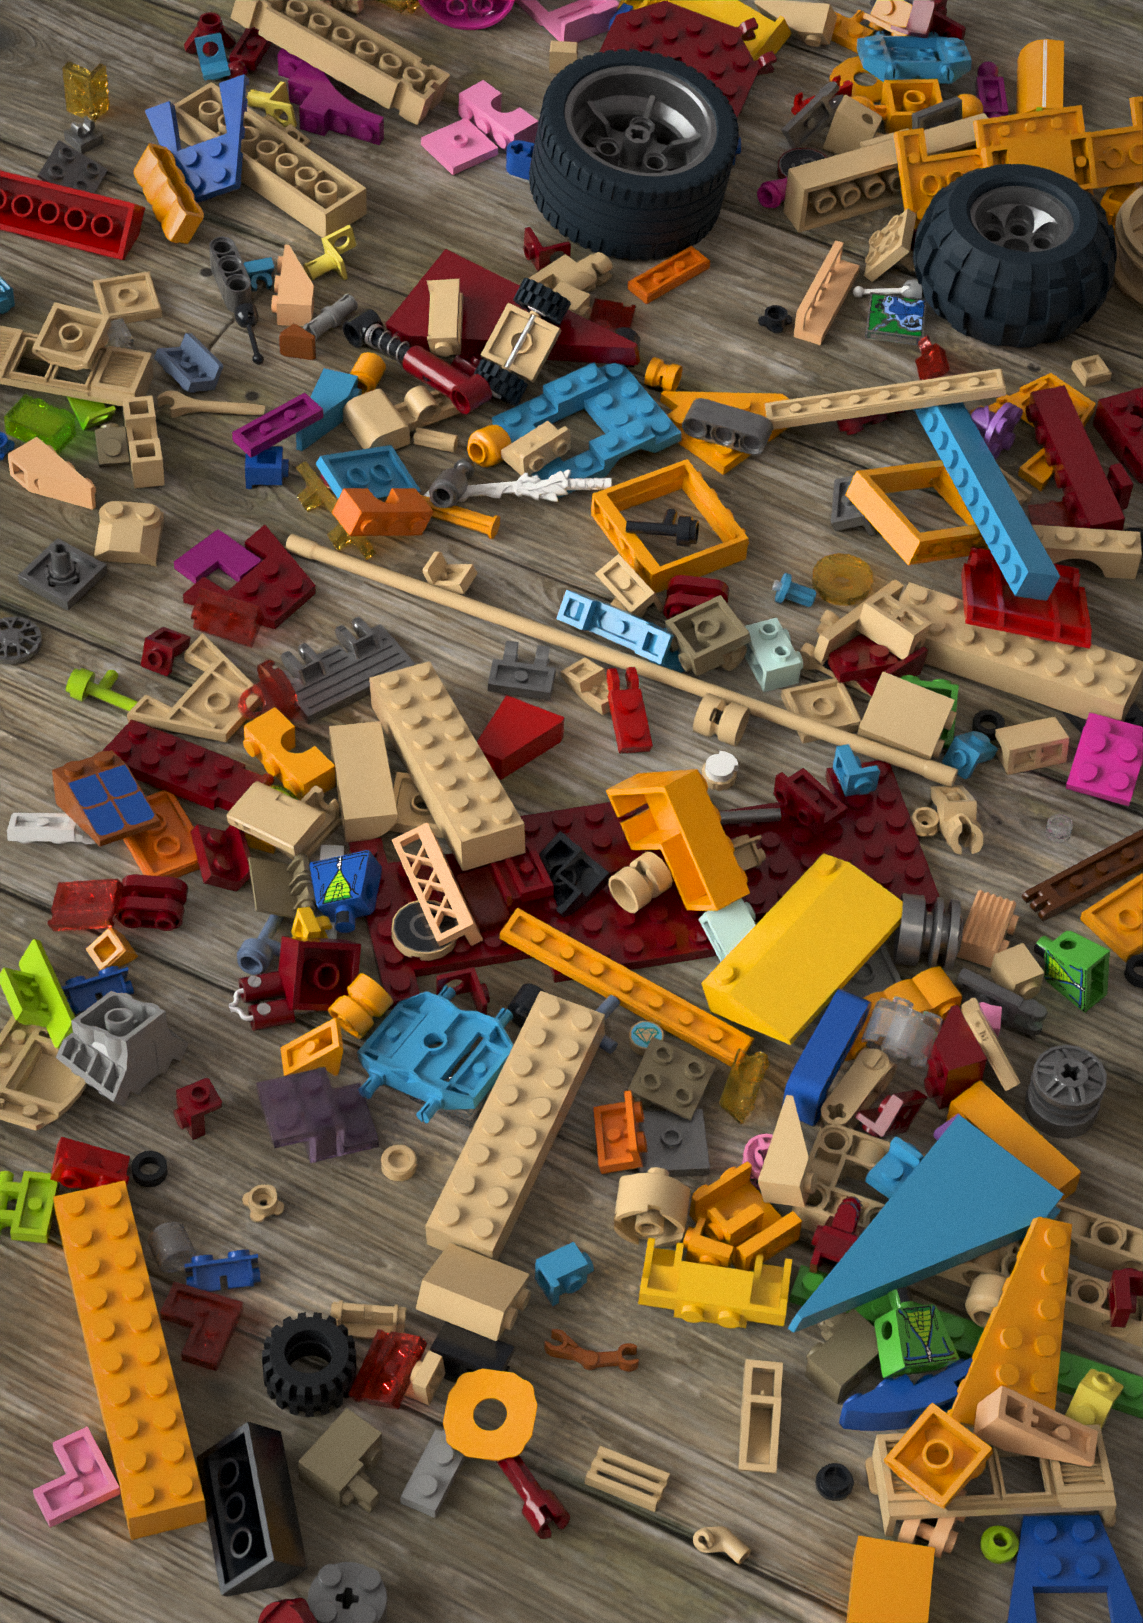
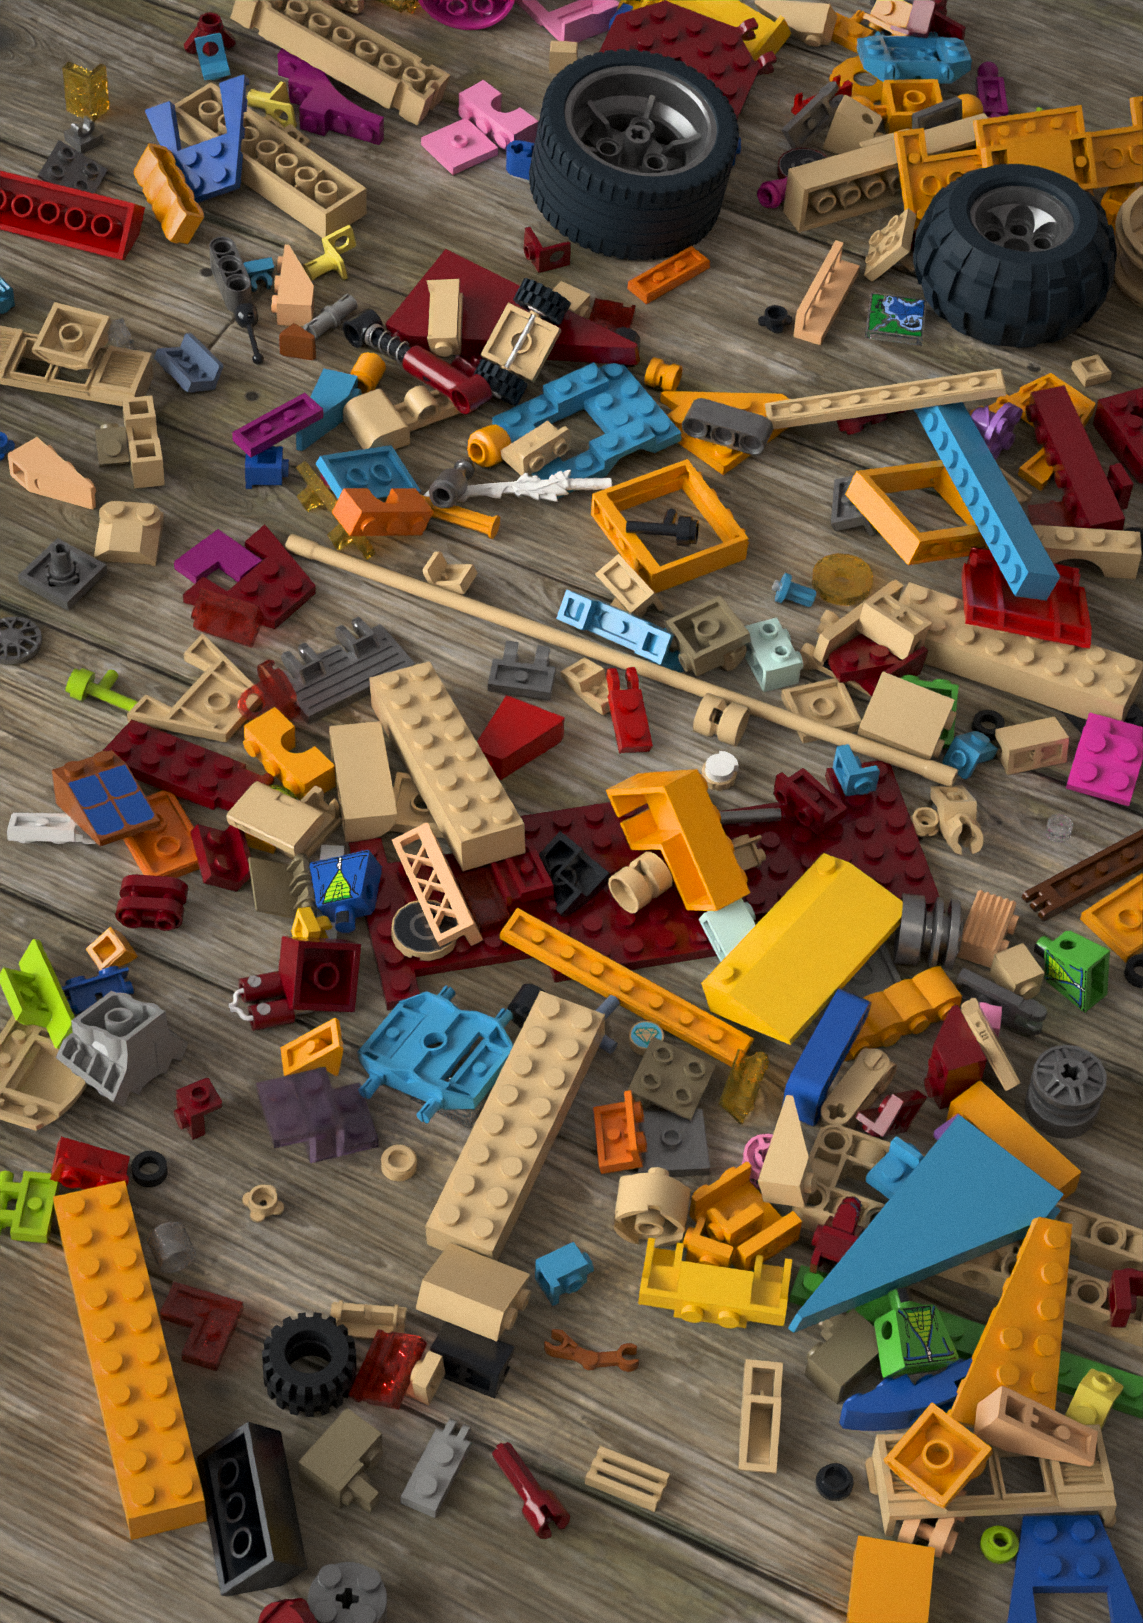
clear neon green brick [4,394,76,455] -> none
bright pink plate [33,1427,120,1528] -> none
clear red plate [47,879,124,931] -> none
lime bracket [67,396,116,431] -> none
tan tile [93,271,162,326] -> none
dark red bracket [141,627,191,676] -> none
tan piece [157,390,265,418] -> none
blue hinge [184,1250,261,1295] -> none
dark red plate [227,27,272,79] -> none
sand blue piece [237,914,284,975] -> none
light orange wheel [328,973,393,1039] -> none
tan piece [413,427,458,453] -> none
dark red bracket [436,967,490,1015] -> none
light orange piece [443,1369,538,1461] -> none
tan plate [528,252,613,293] -> none
dark red brick [663,575,730,619] -> none
tan arm [693,1526,751,1565] -> none
hinge [853,279,922,302] -> none
clear brick [861,996,943,1068] -> none
clear red plate [915,335,950,380] -> none
tan head [965,1273,1007,1328] -> none
light orange brick [1016,39,1064,114] -> none

